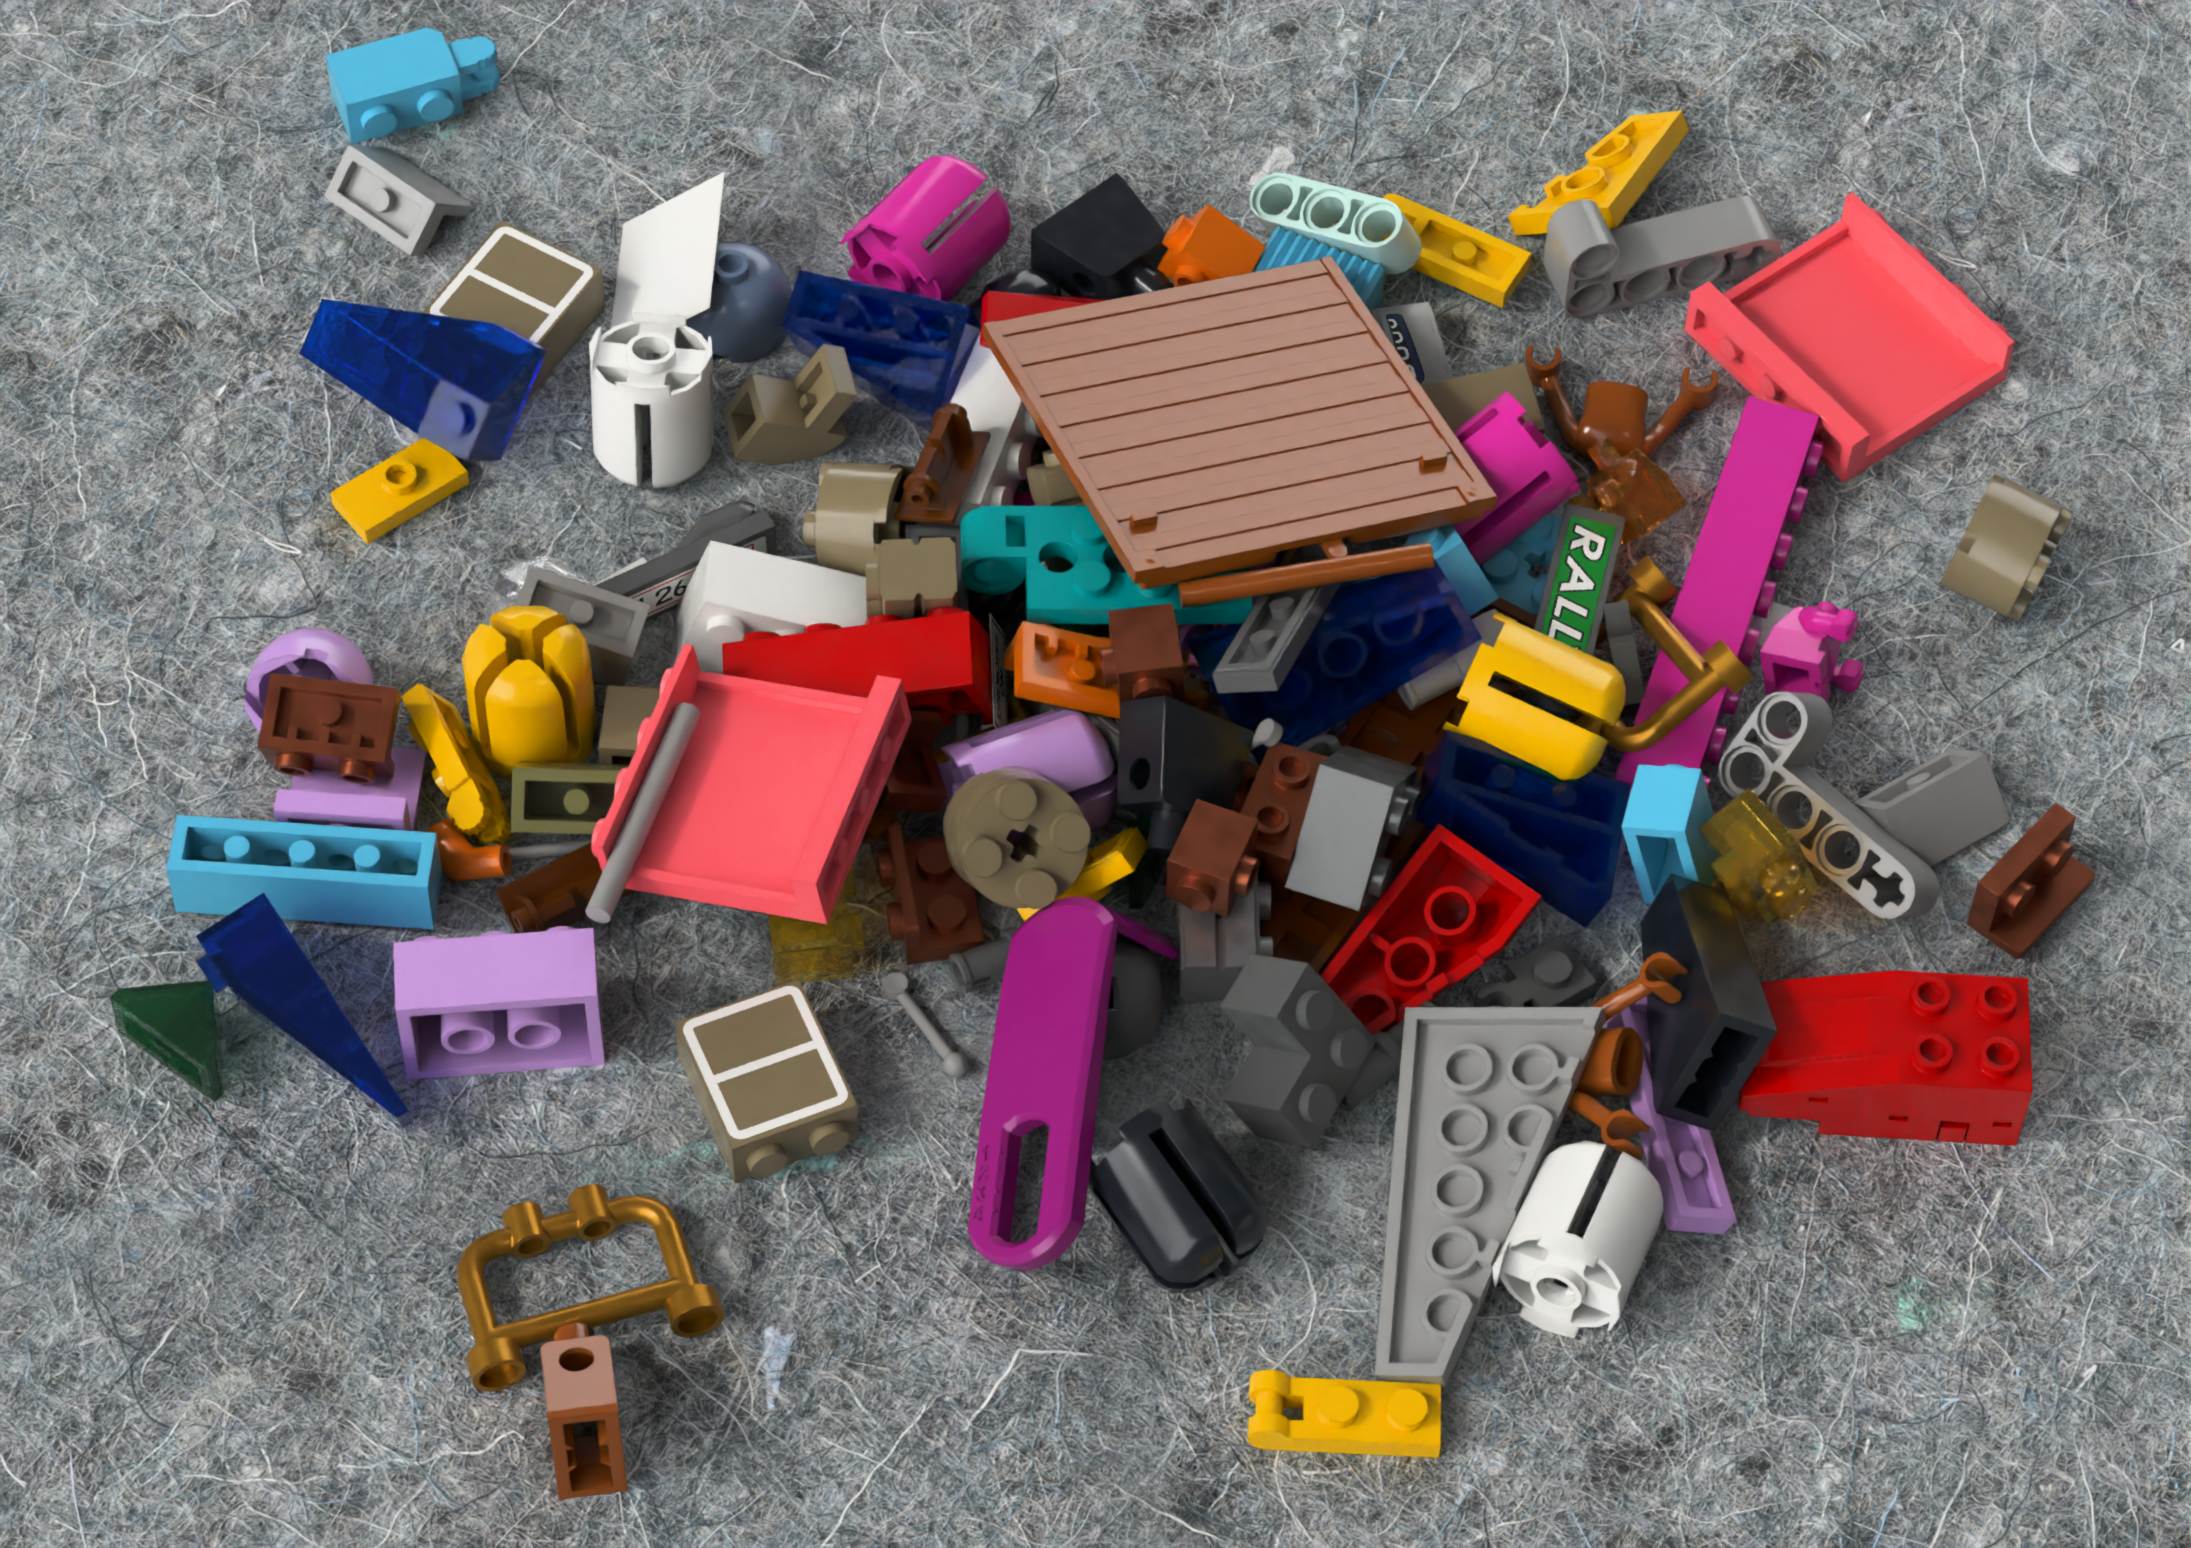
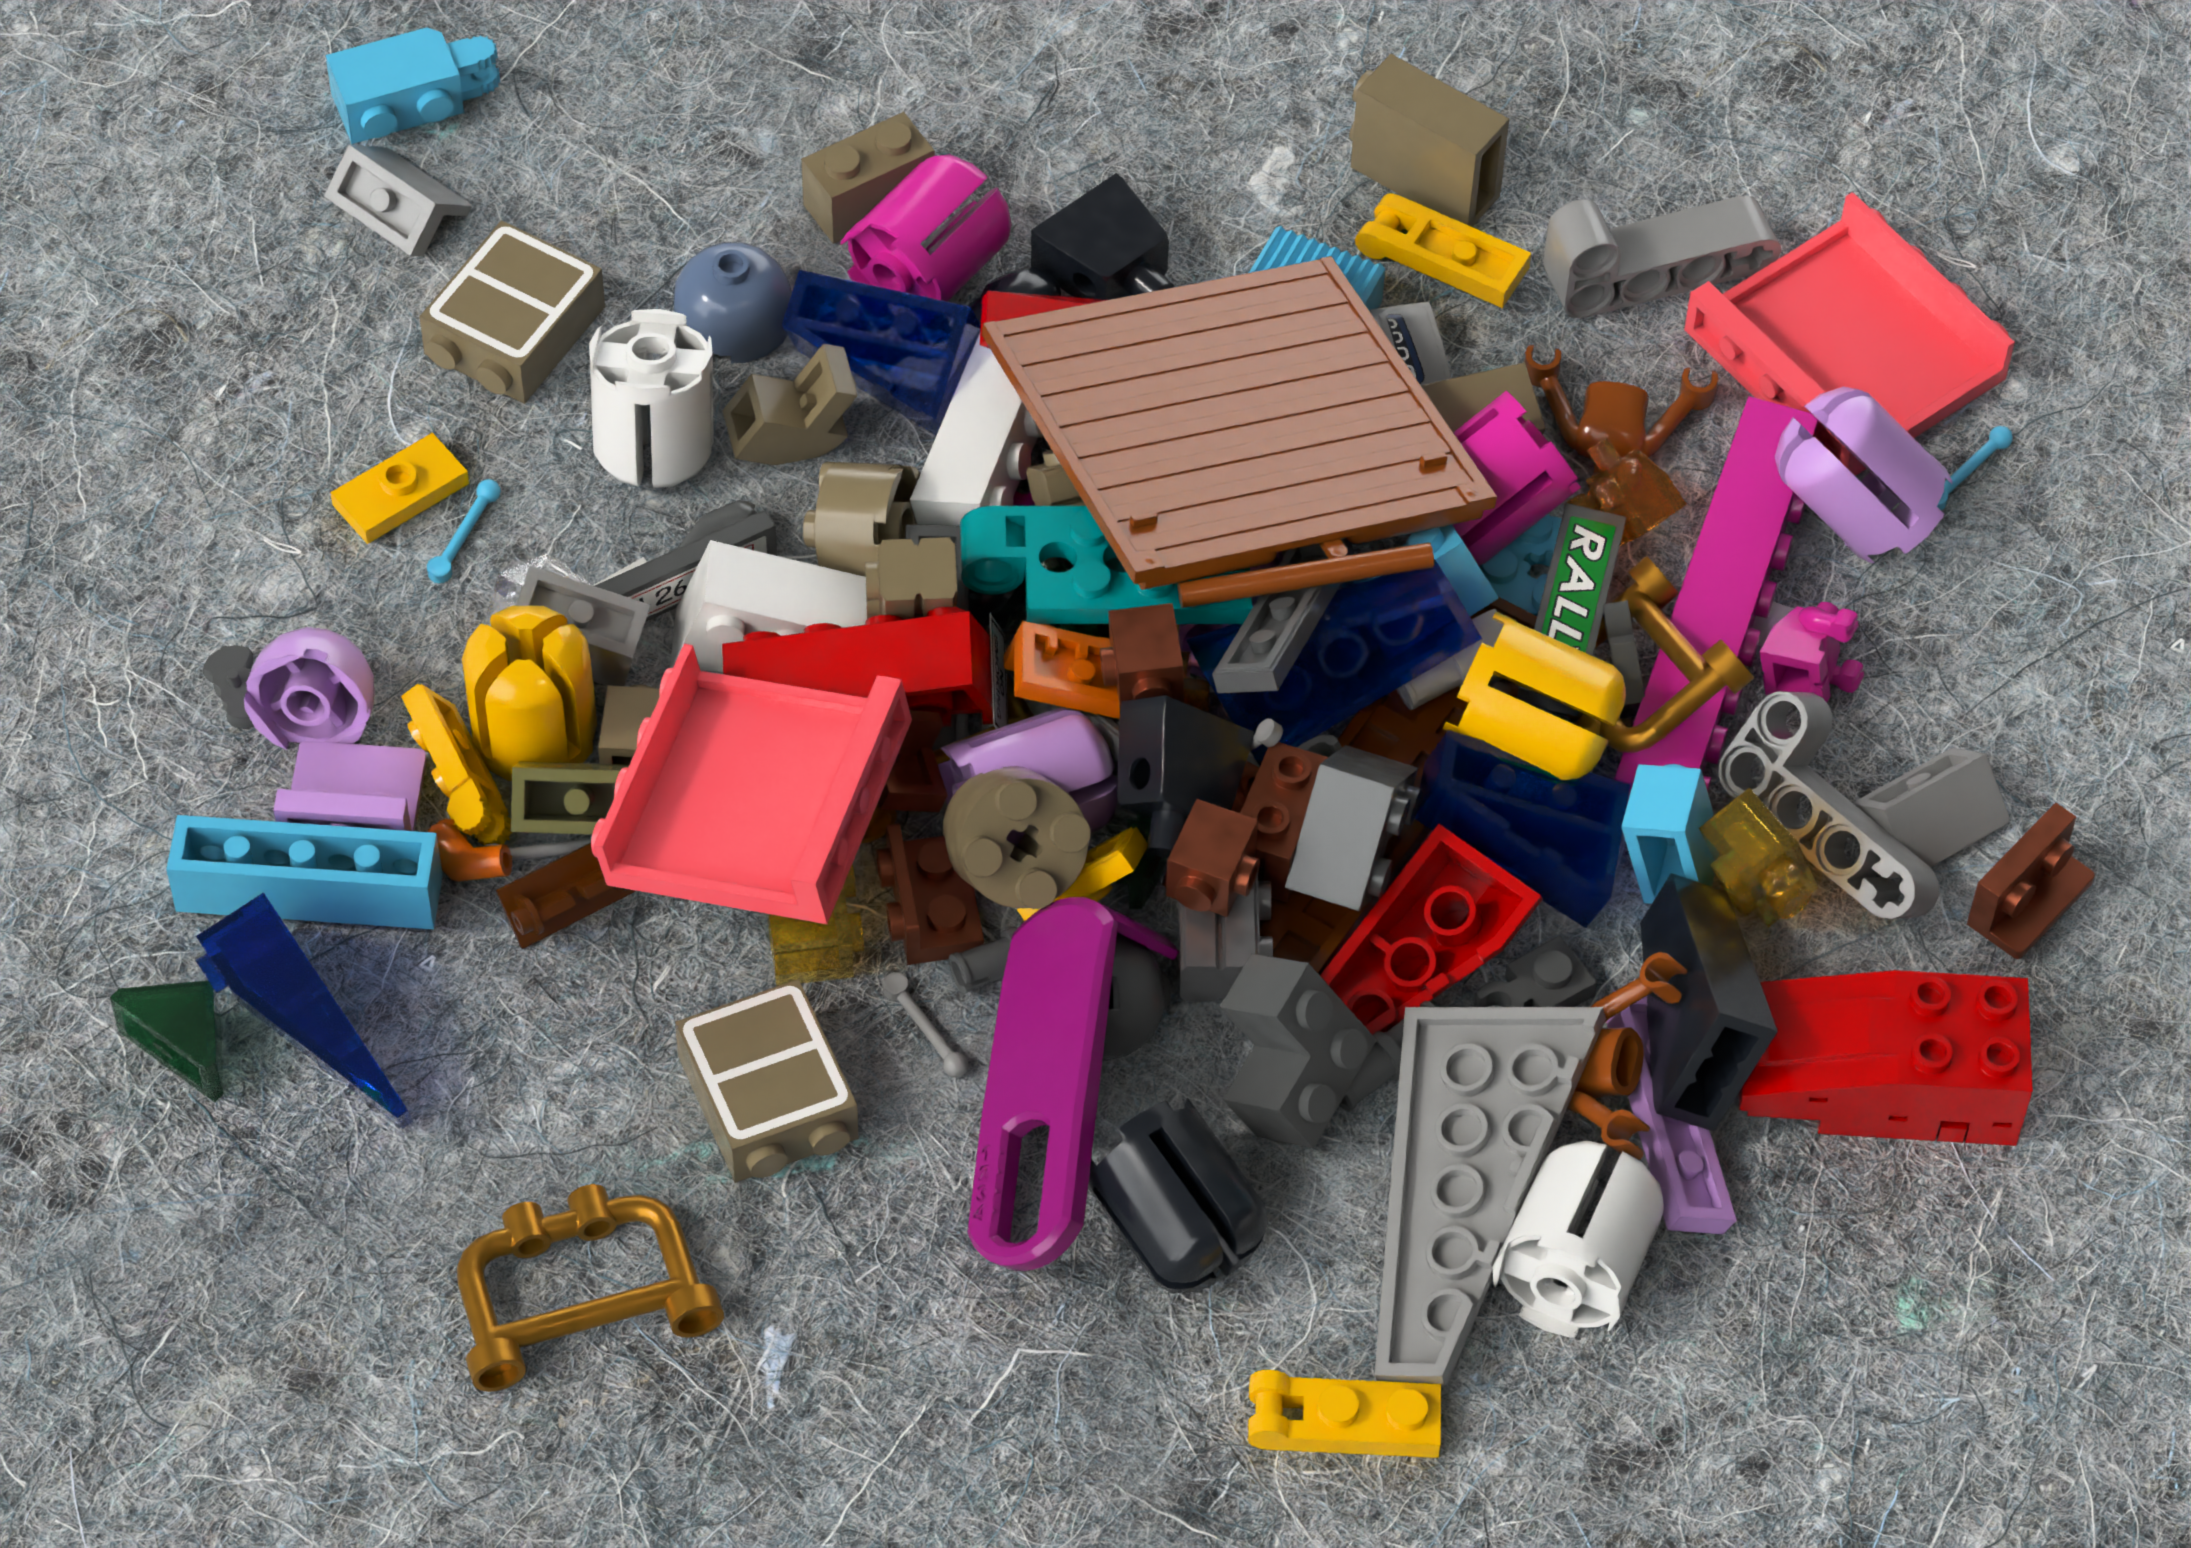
copper bracket [257,673,401,785] -> none
clear blue wedge [299,299,548,461] -> none
lavender brick [393,926,605,1080] -> none
dark orange torso [540,1323,628,1500] -> none
light grey bar [585,702,701,923] -> none
white sticker [611,172,725,328] -> none
reddish brown hinge [894,403,991,524] -> none
orange brick [1157,204,1266,287] -> none
light aqua beam [1249,173,1422,274] -> none
yellow wing [1508,111,1689,236] -> none
dark tan brick [1940,474,2073,622] -> none
none -> dark grey piece [203,645,254,729]
none -> medium azure hinge [427,479,501,583]
none -> dark tan brick [801,112,935,244]
none -> dark tan brick [1349,54,1509,227]
none -> lavender cylinder [1775,386,1953,563]
none -> medium azure hinge [1937,426,2013,510]

